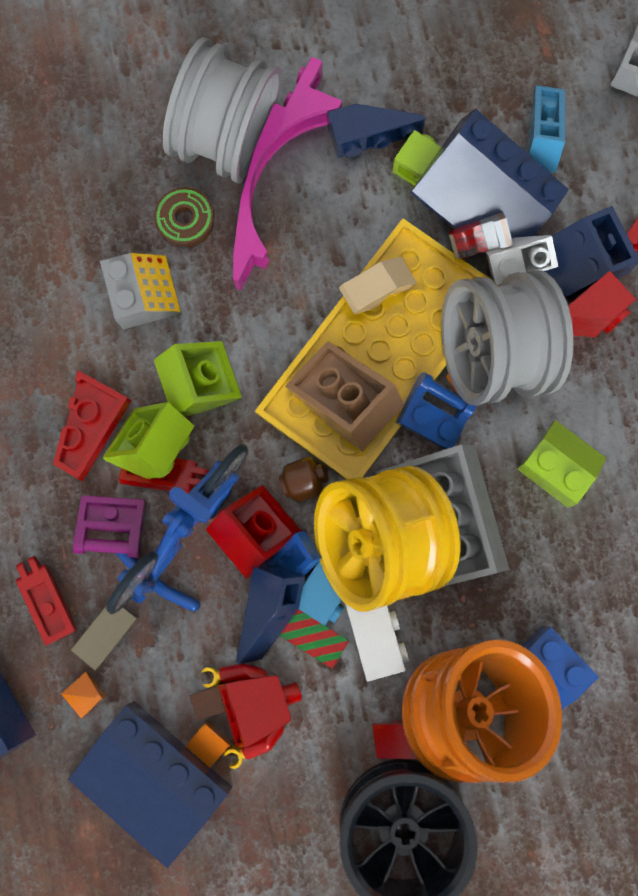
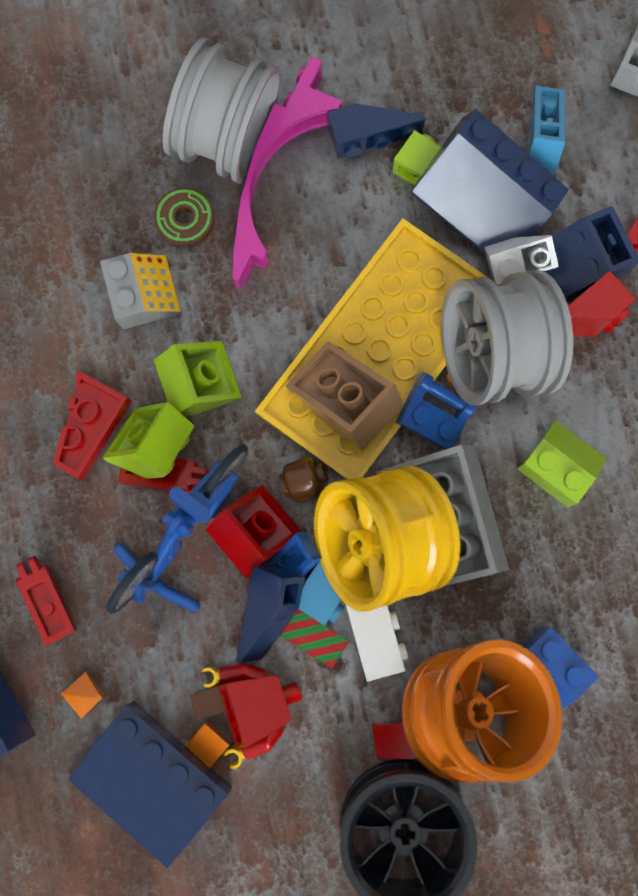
dark tan tile [71,607,139,671] -> none
magenta plate [73,496,147,558] -> none
tan slope [339,257,417,314] -> none
leg [449,212,513,259] -> none

